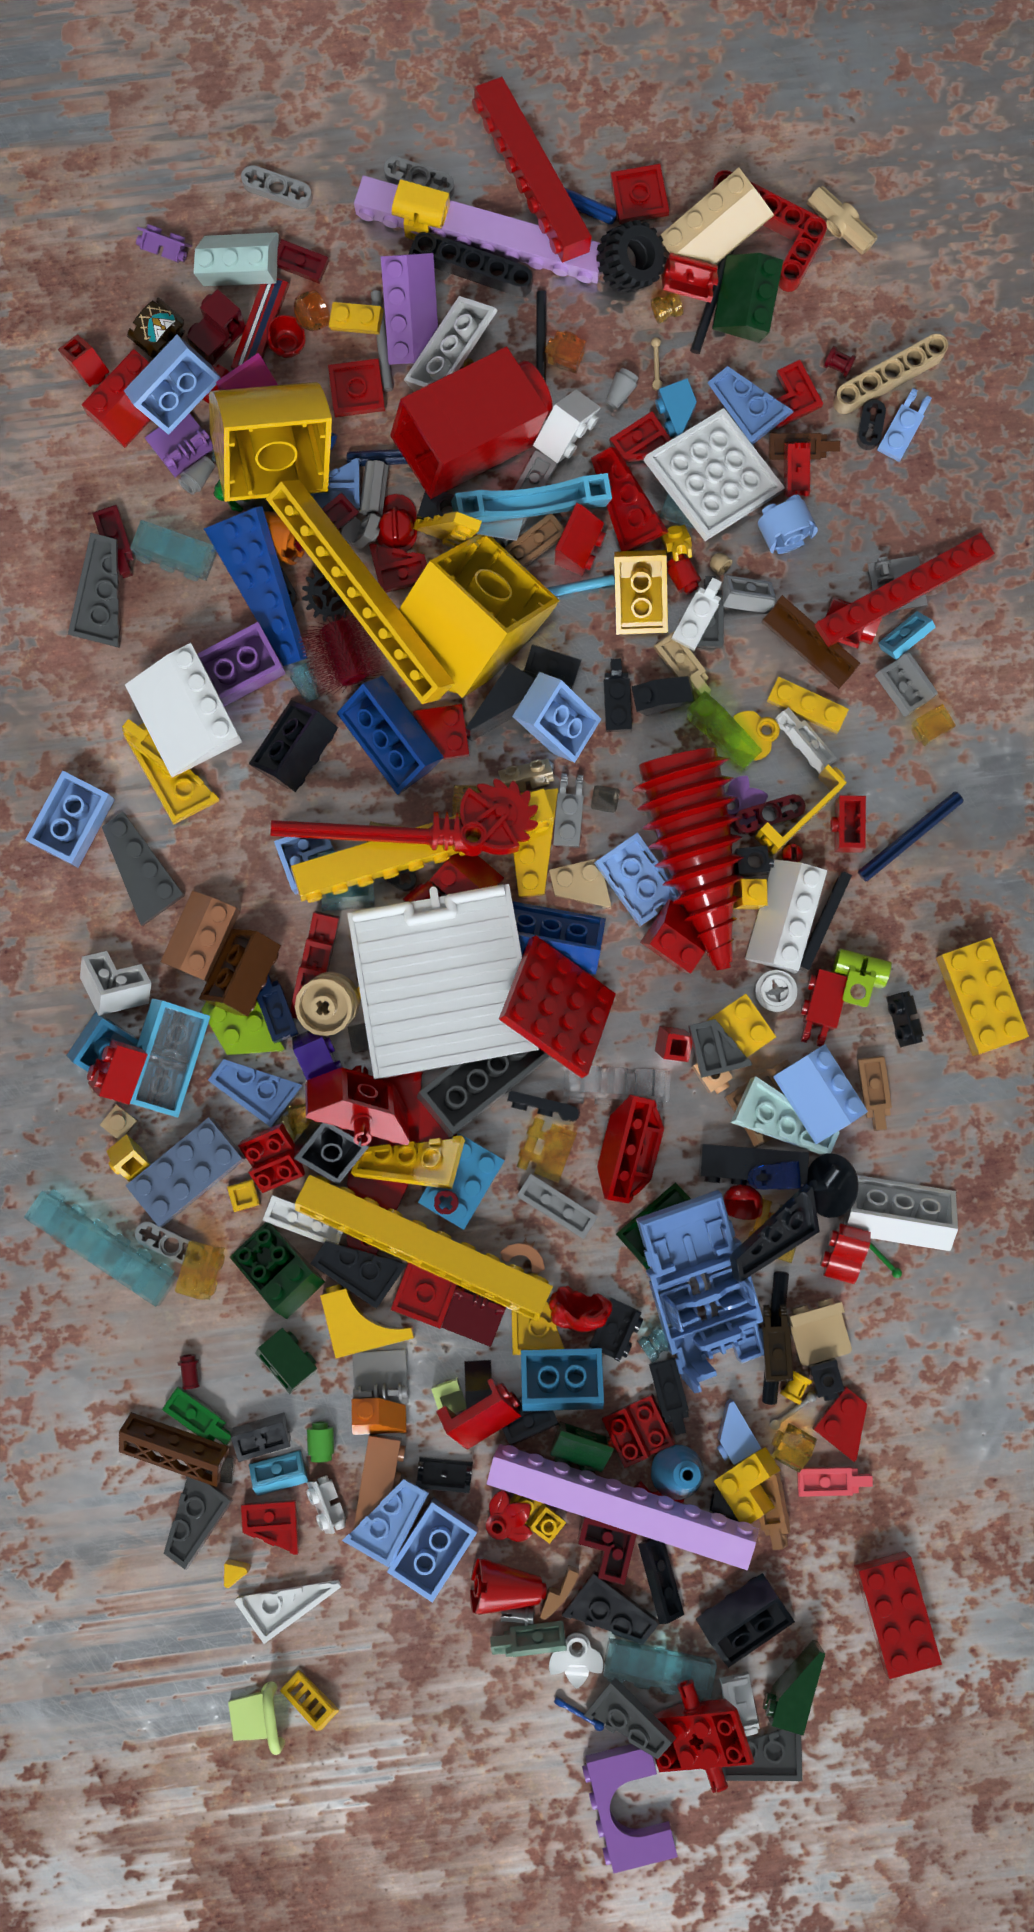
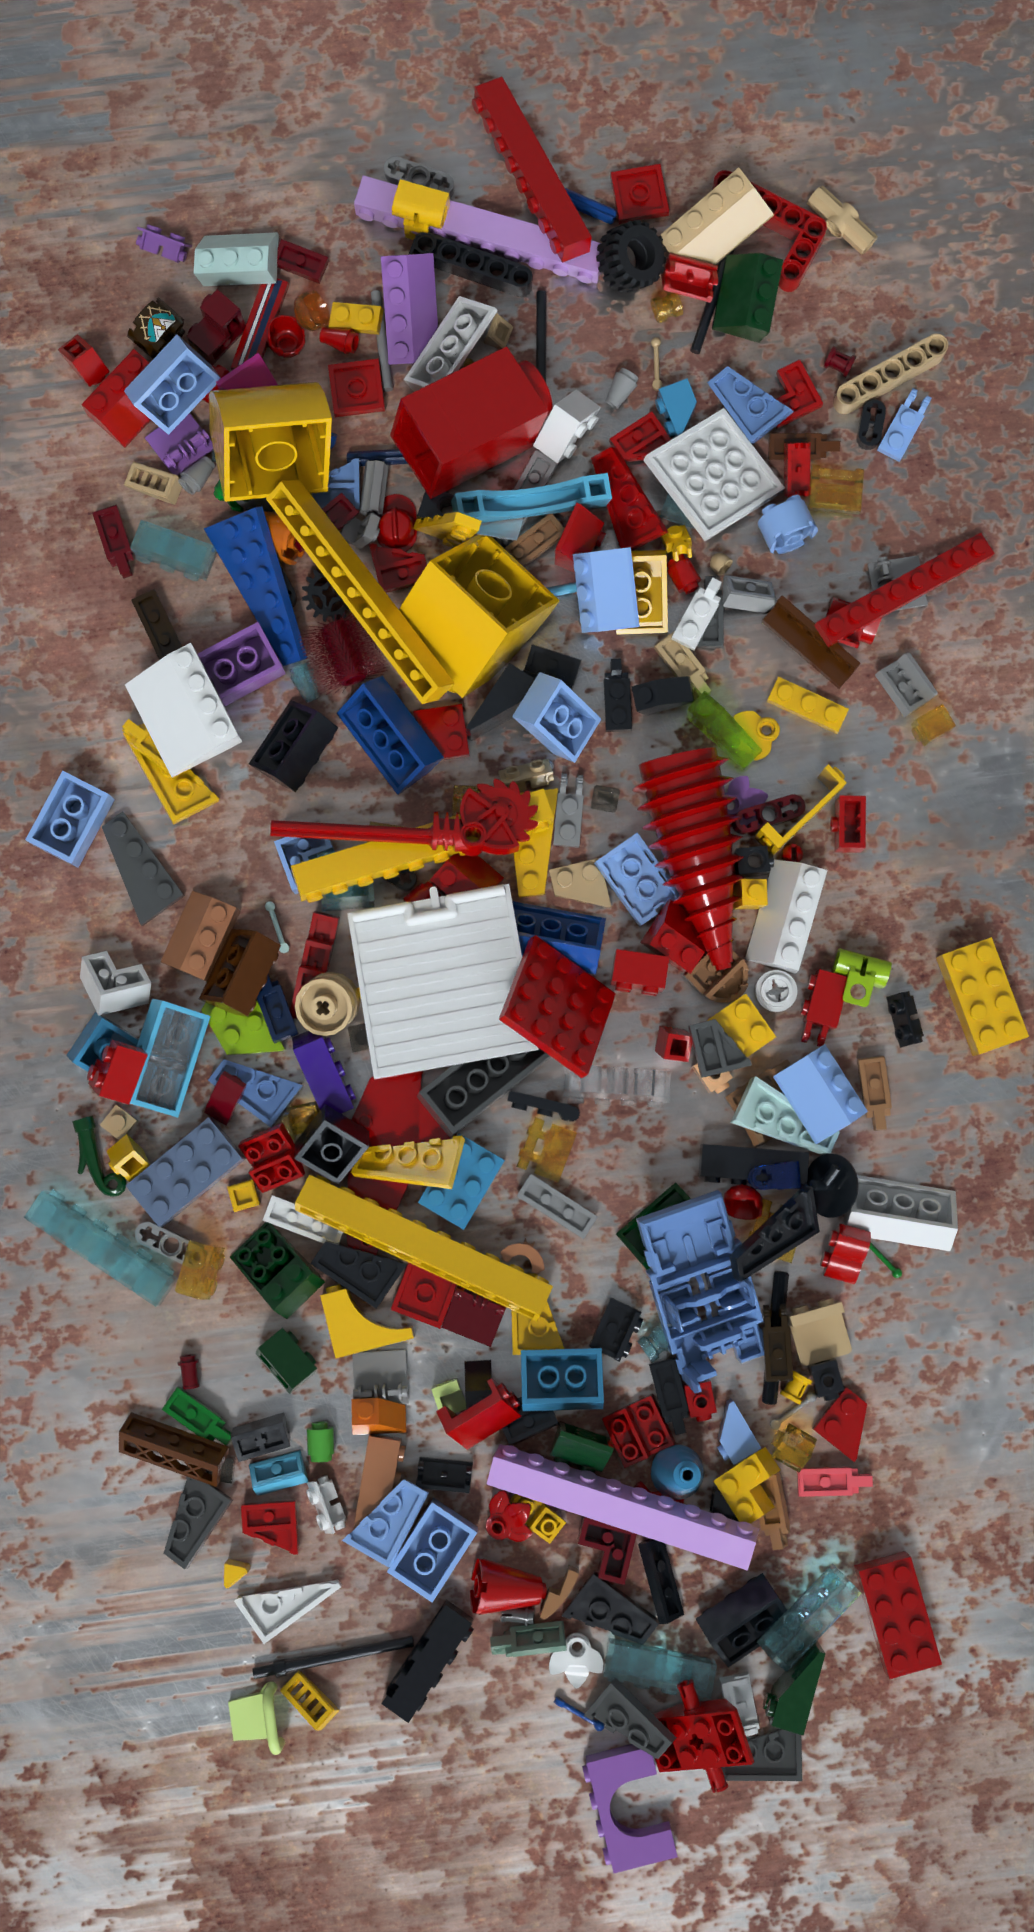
dark grey wing [68,533,120,648] -> none
light grey beam [241,165,312,209] -> none
red slope [305,1065,410,1146] -> none
dark red bush [434,1190,459,1214] -> none
clear orange brick [545,330,586,374] -> none
red hair [548,1286,612,1332] -> none
red wedge [597,1095,664,1204] -> none
white hinge [775,707,837,773] -> none
black tile [799,872,852,973] -> none
dark blue axle [858,791,964,882] -> none
medium azure plate [878,611,936,659] -> none
none -> dark green plant [72,1116,126,1197]
none -> tan slope [124,461,182,505]
none -> dark brown plate [131,589,182,660]
none -> dark red slope [204,1071,247,1126]
none -> black bar [253,1636,414,1679]
none -> light aqua hinge [265,901,290,953]
none -> red cone [319,327,359,354]
none -> black wedge [381,1599,474,1723]
none -> tan slope [483,313,513,349]
none -> light blue slope [573,547,640,633]
none -> red brick [610,949,669,996]
none -> red brick [682,1379,717,1422]
none -> medium nougat slope [683,951,749,1003]
none -> clear light blue brick [757,1563,862,1672]
none -> clear yellow plate [808,464,864,515]

